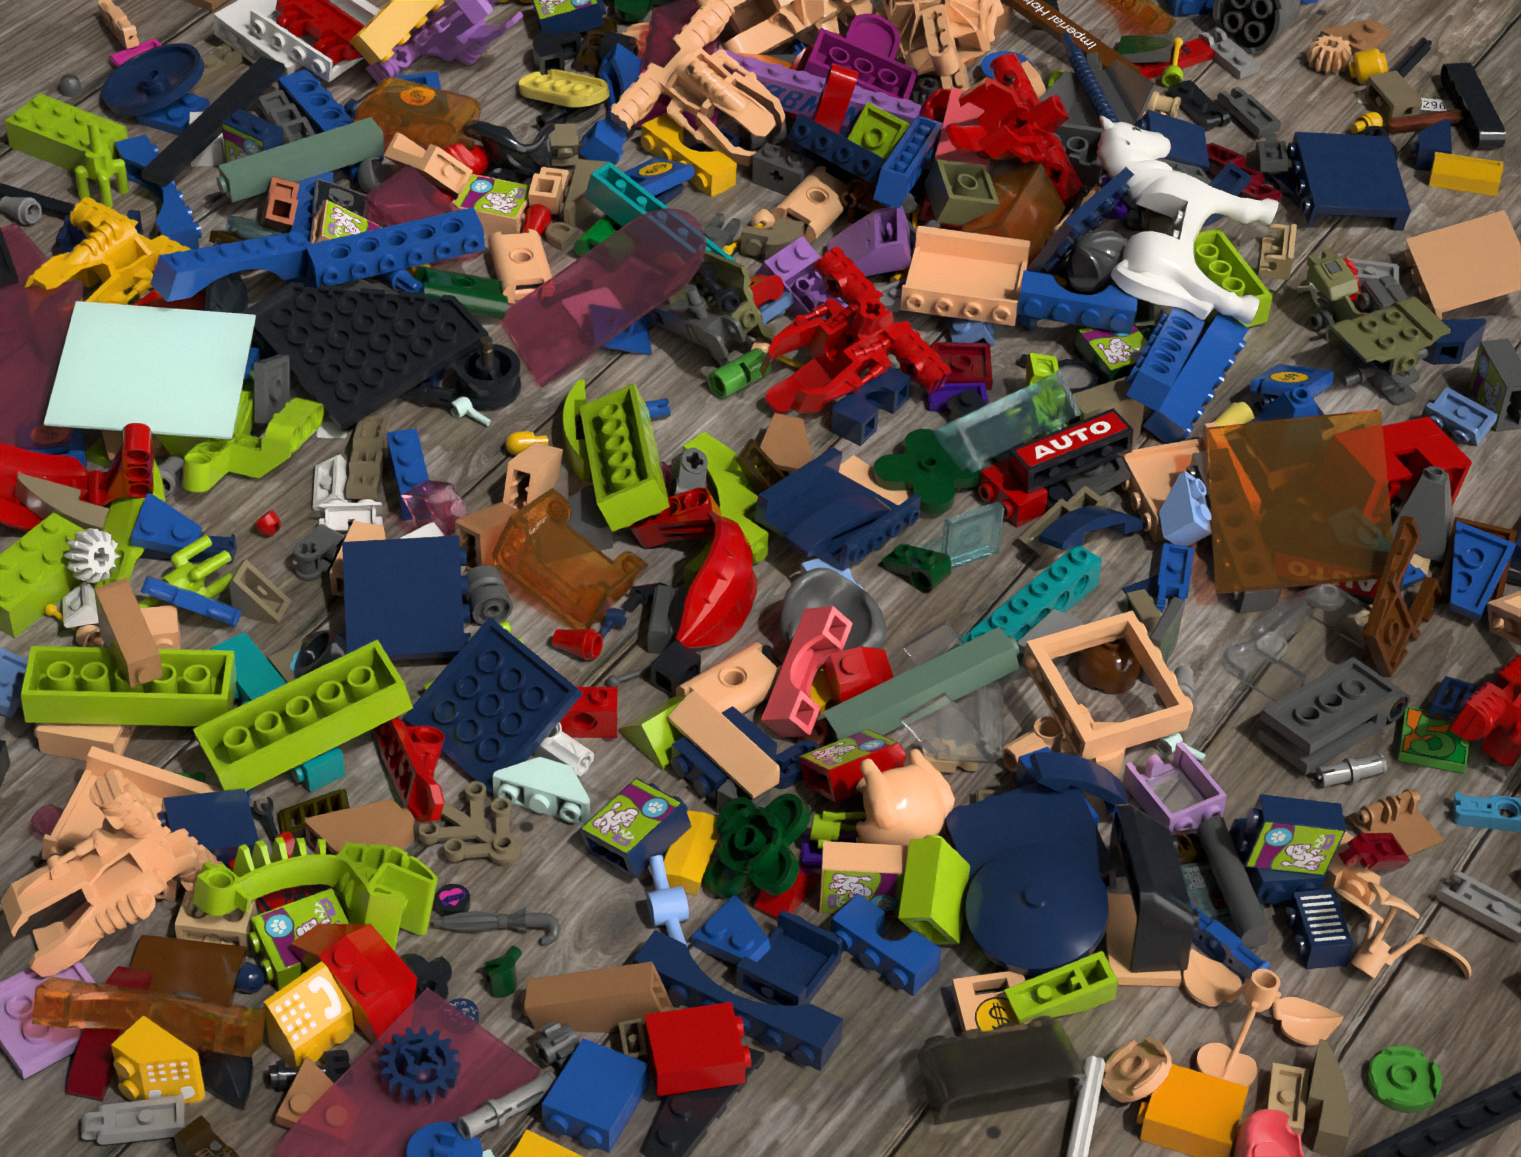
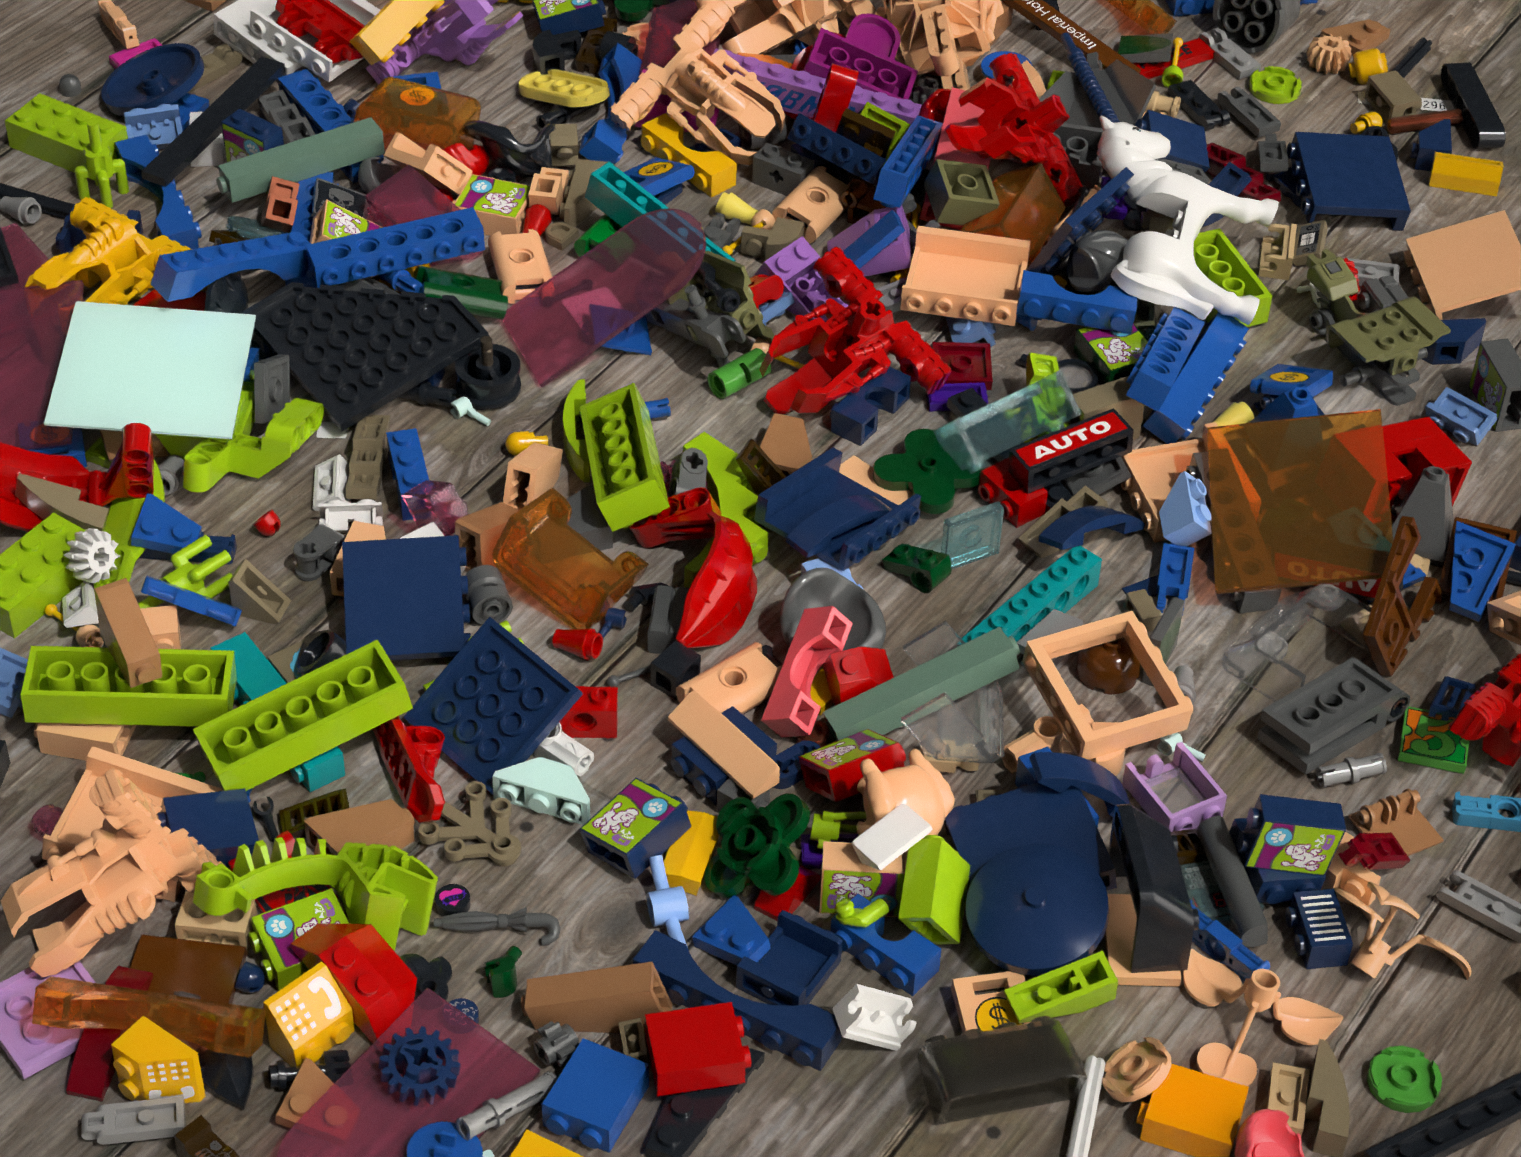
lime slope [621,695,687,771] -> none
none -> medium blue bracket [124,104,183,150]
none -> light yellow cone [715,192,758,226]
none -> white hinge [832,984,916,1051]
none -> lime arm [835,898,889,928]
none -> dark brown hinge [836,108,896,159]
none -> blue tile [843,210,905,269]
none -> white slope [852,803,933,870]
none -> lime tile [1249,66,1302,104]
none -> tile [1293,220,1328,266]

